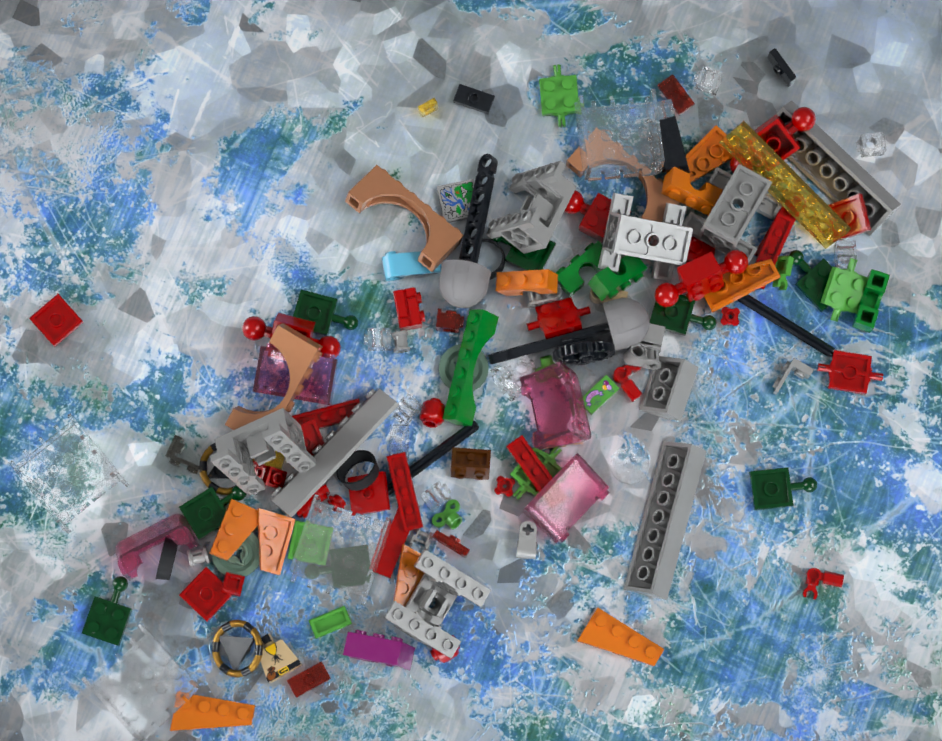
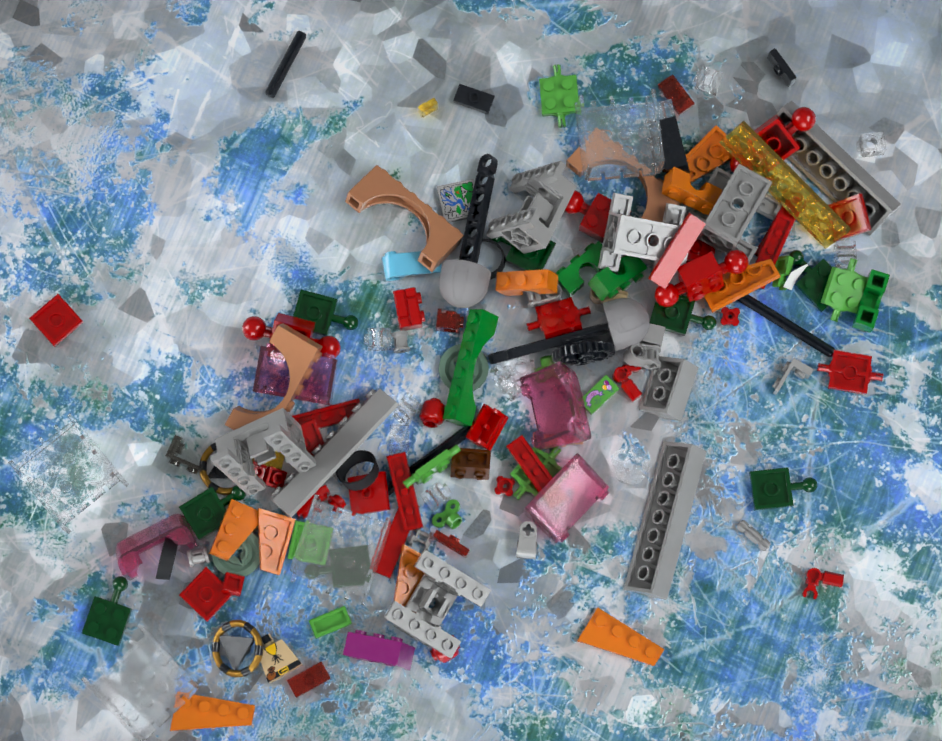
none -> black axle [265,31,306,98]
none -> bright green plate [403,445,461,488]
none -> red hinge [466,404,509,451]
none -> tile [648,213,706,289]
none -> light grey axle [737,520,771,551]
none -> white sticker [783,264,808,290]

